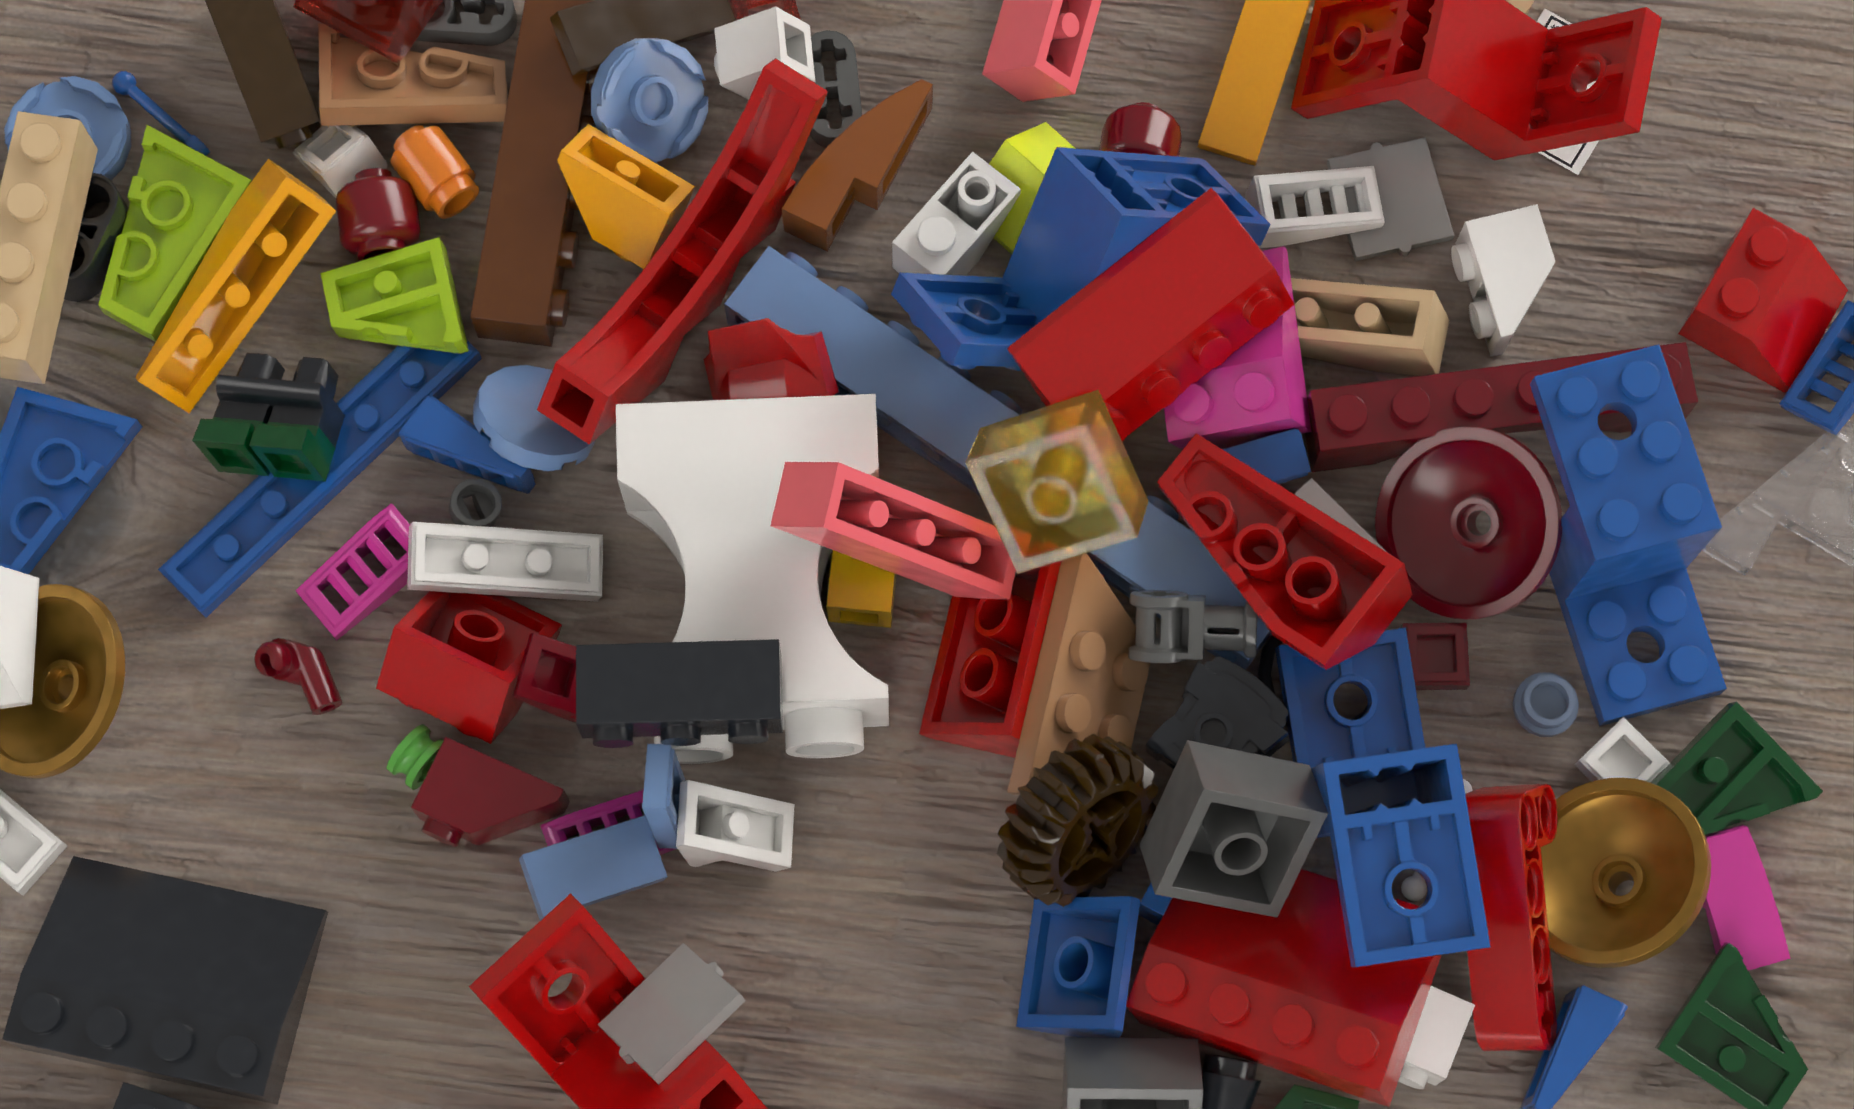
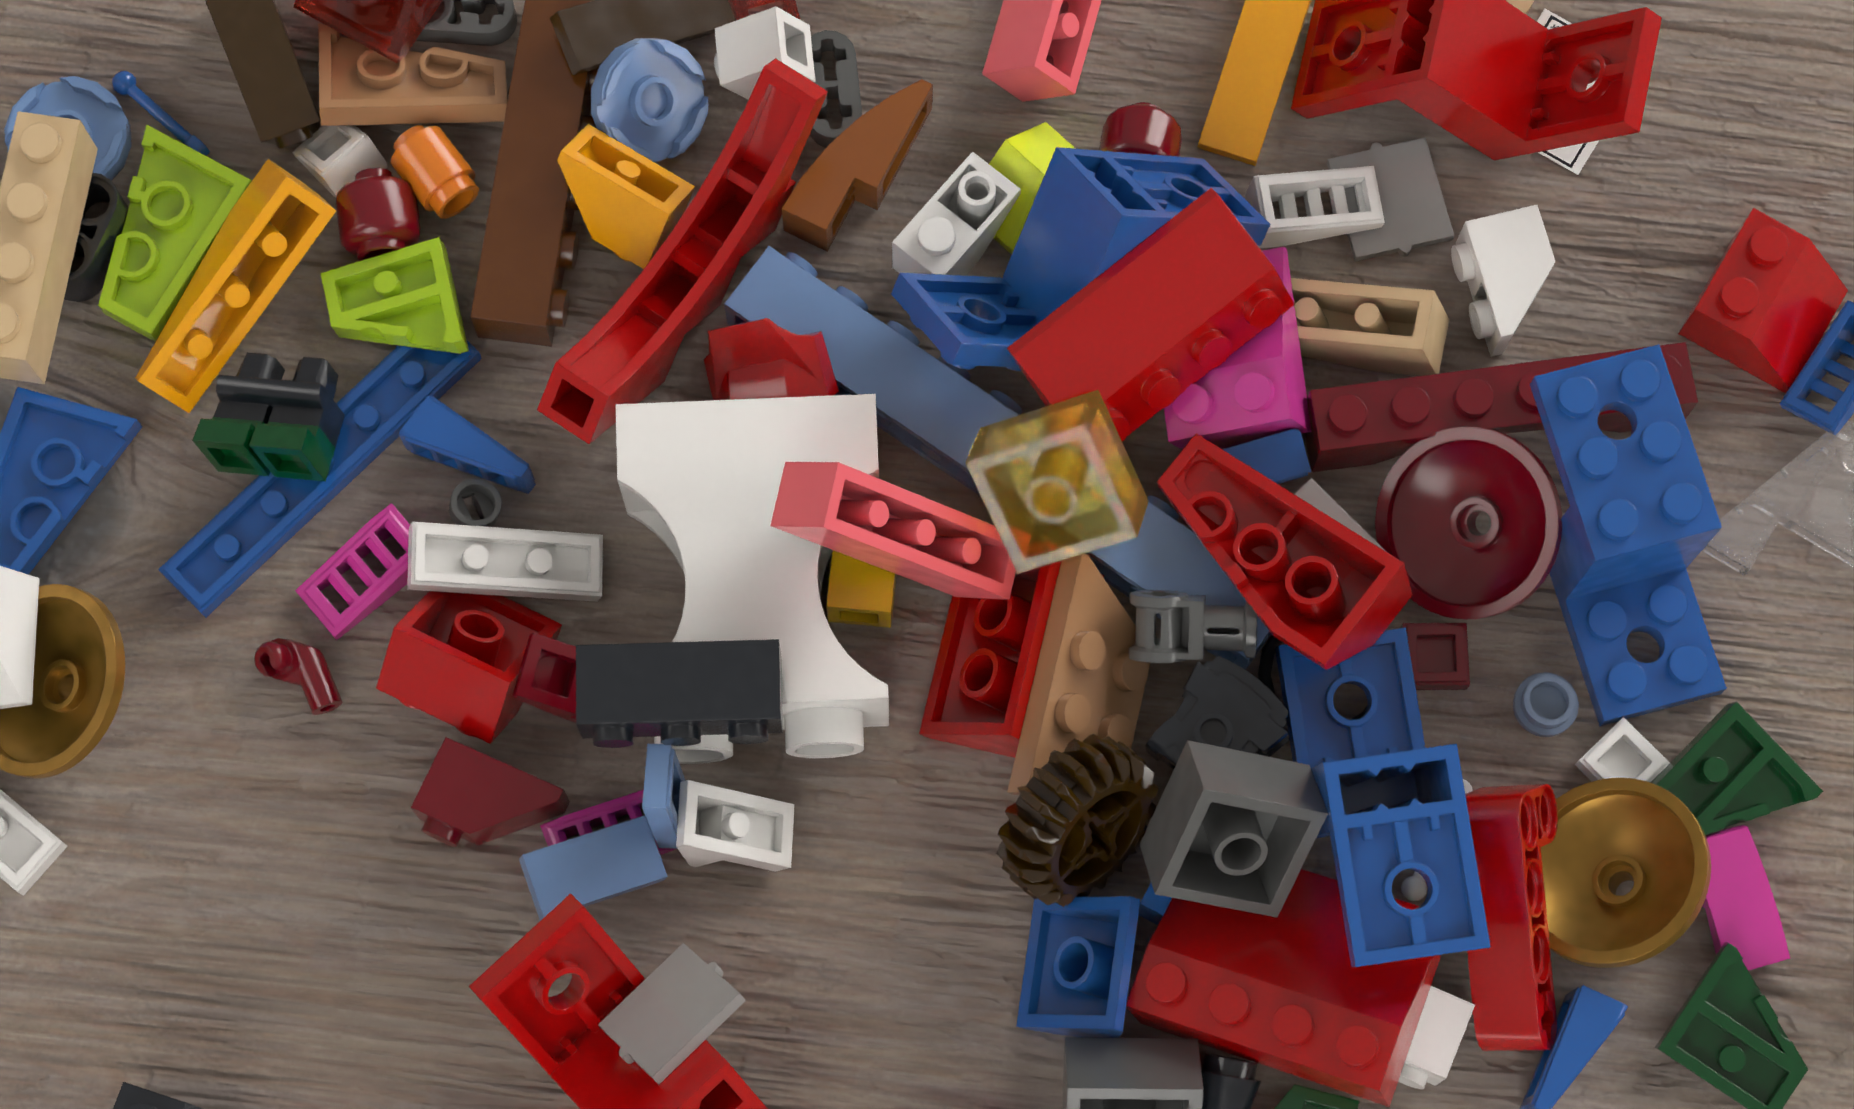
black slope [2,856,328,1105] -> none
bright green bush [386,724,444,790] -> none
medium blue tile [473,365,596,471] -> none

